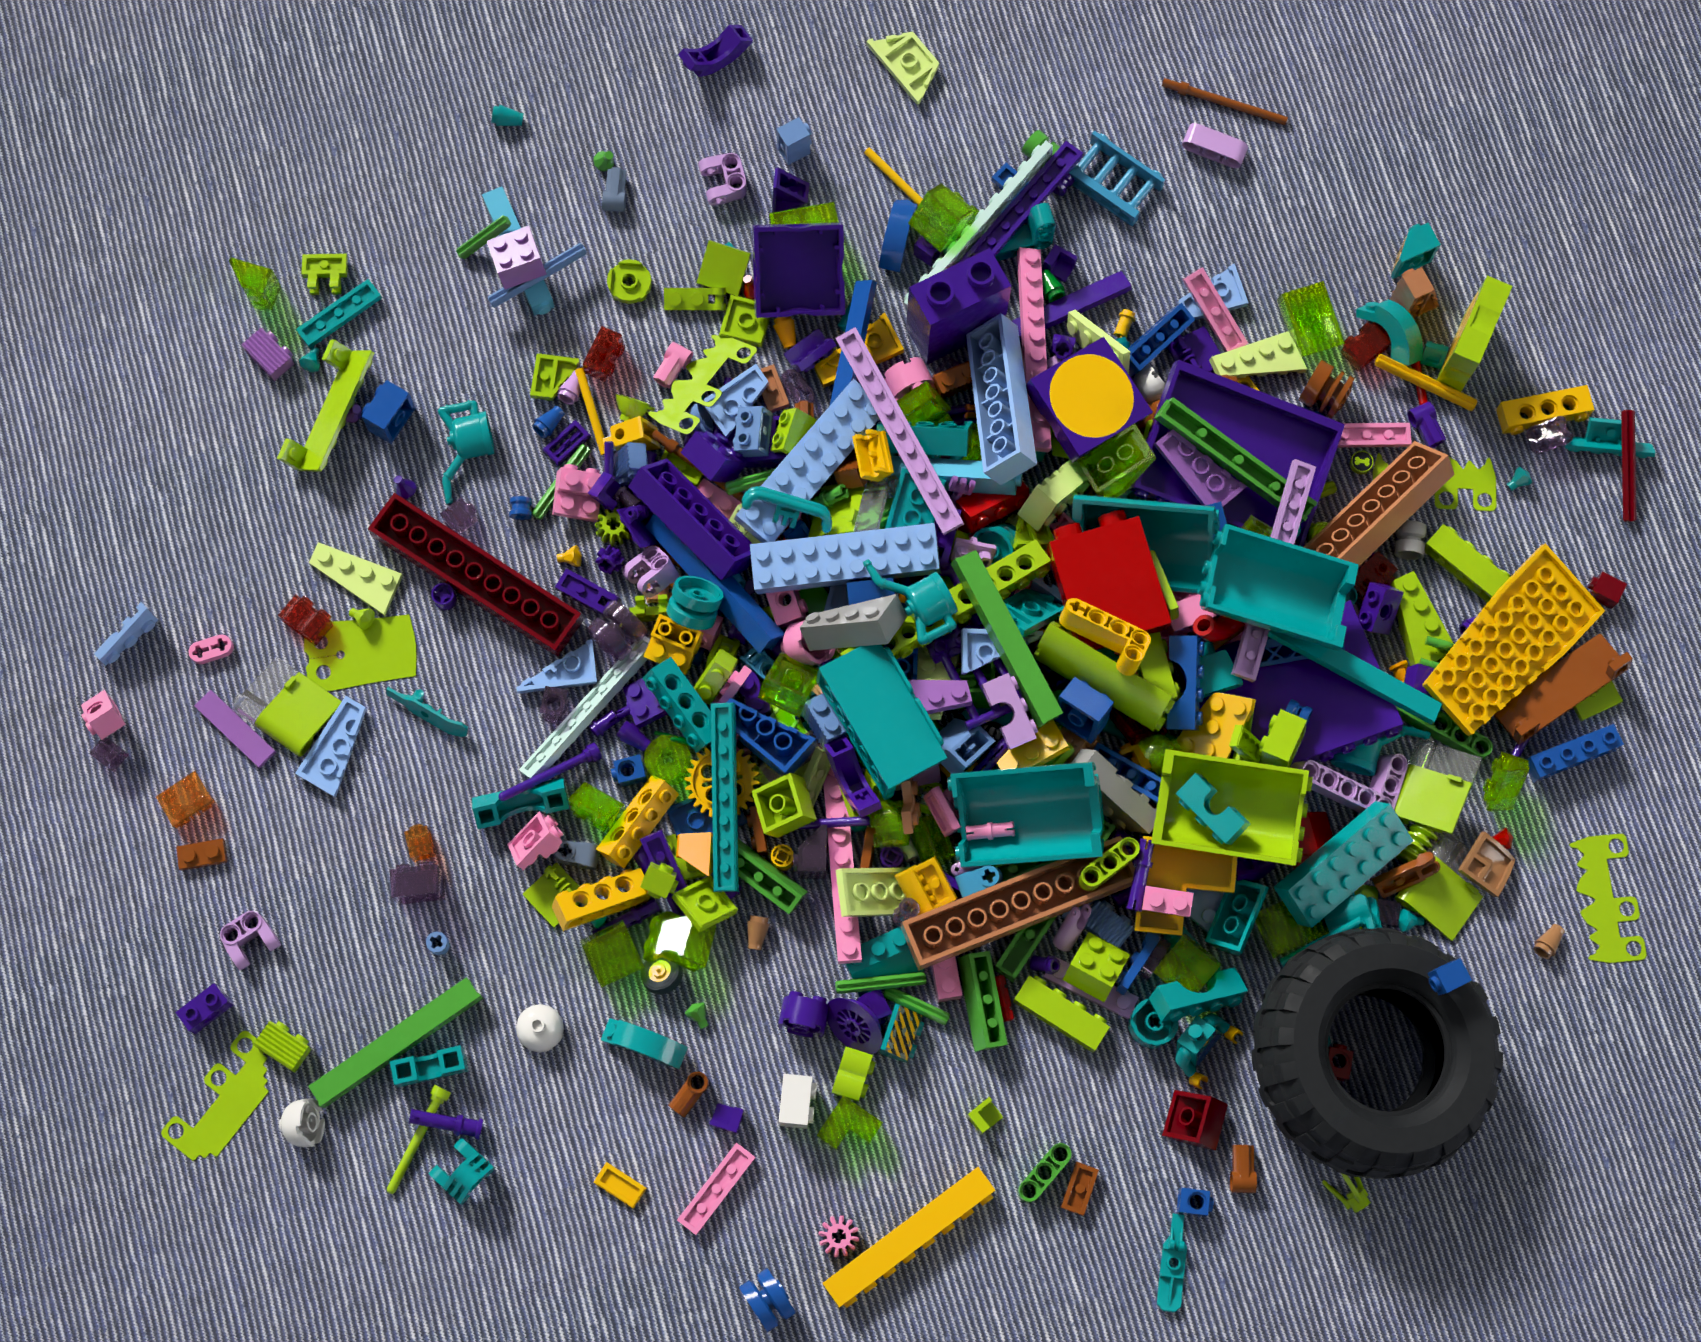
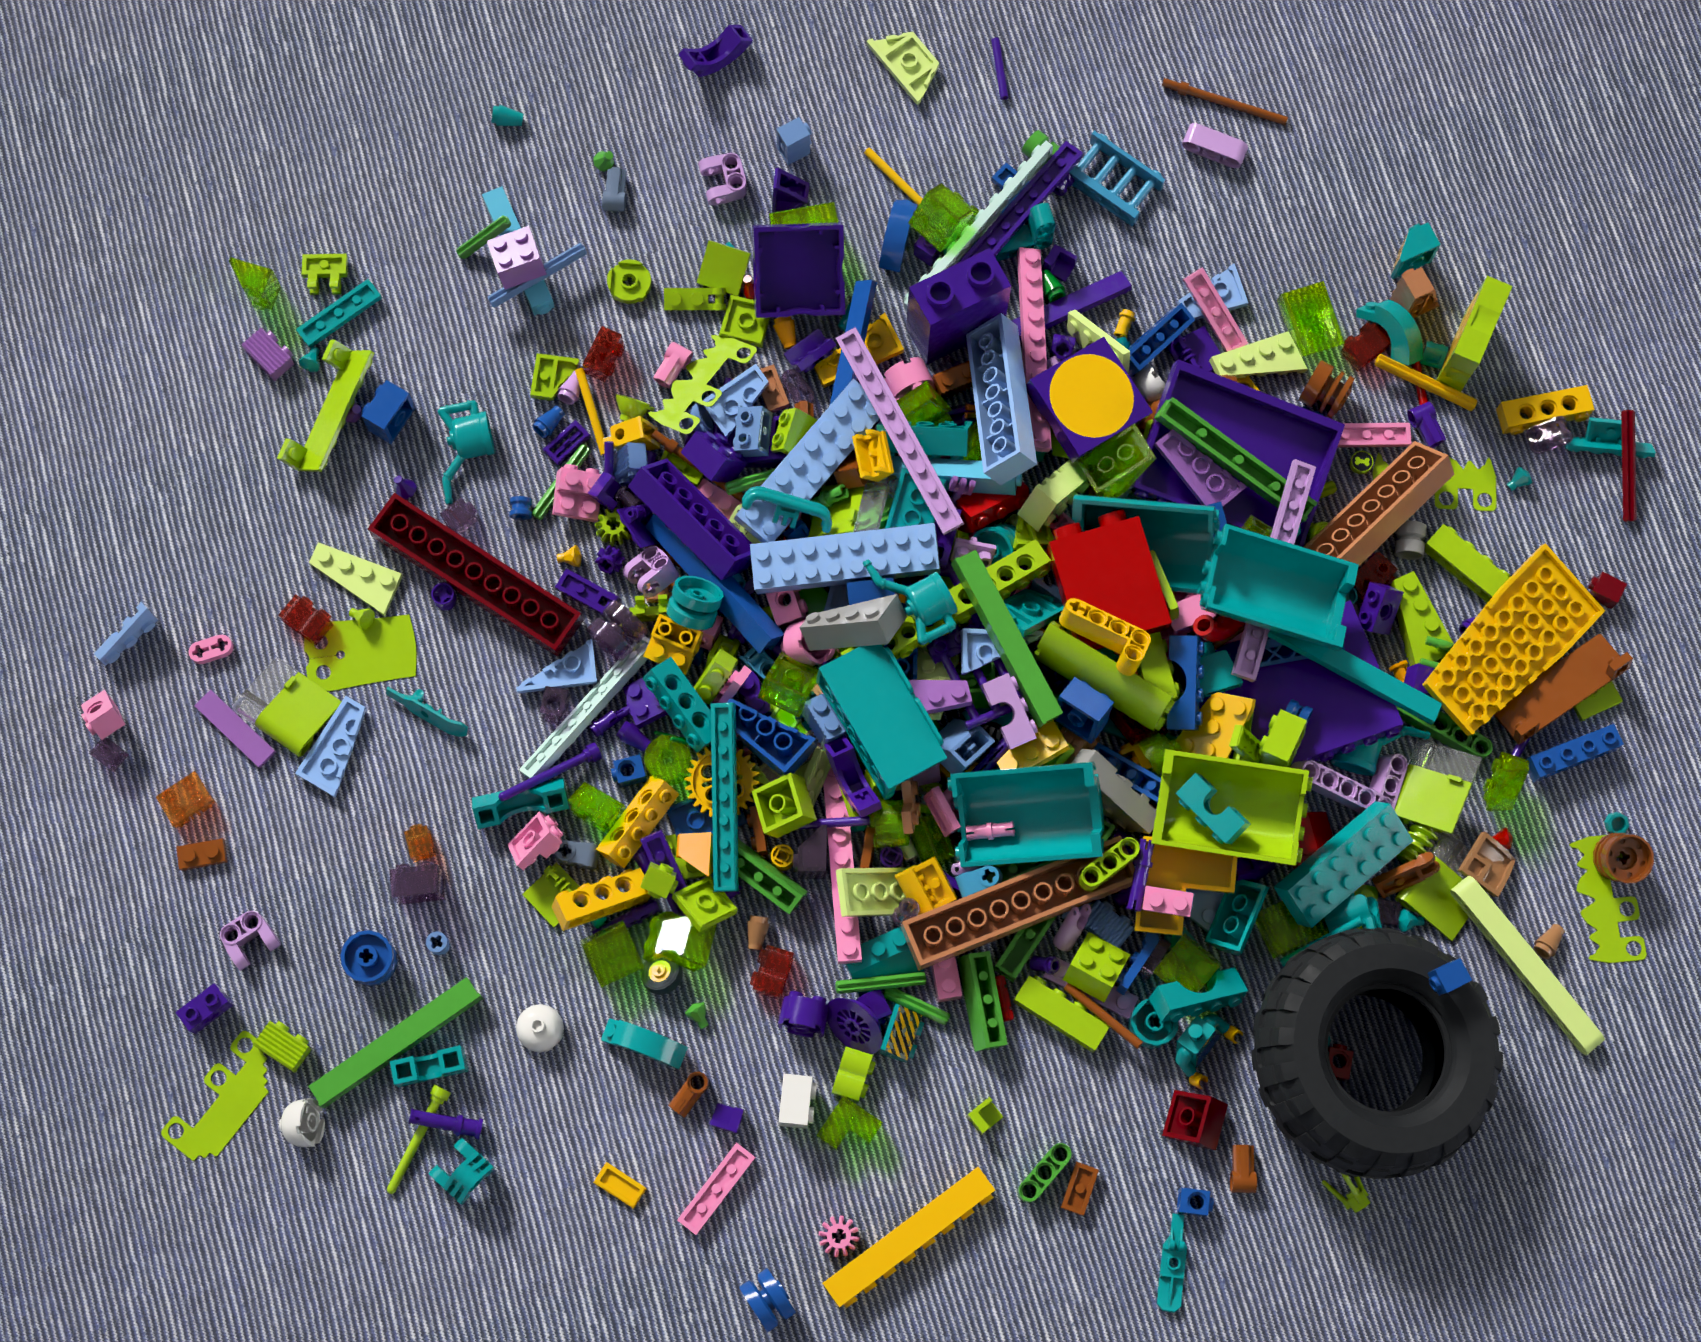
none -> blue wheel [340,930,398,986]
none -> clear red brick [750,945,795,1000]
none -> dark purple piece [991,37,1009,100]
none -> dark orange bar [1064,983,1143,1049]
none -> yellowish green beam [1450,876,1605,1056]
none -> dark orange wheel [1593,833,1654,883]
none -> teal tile [1604,812,1630,833]

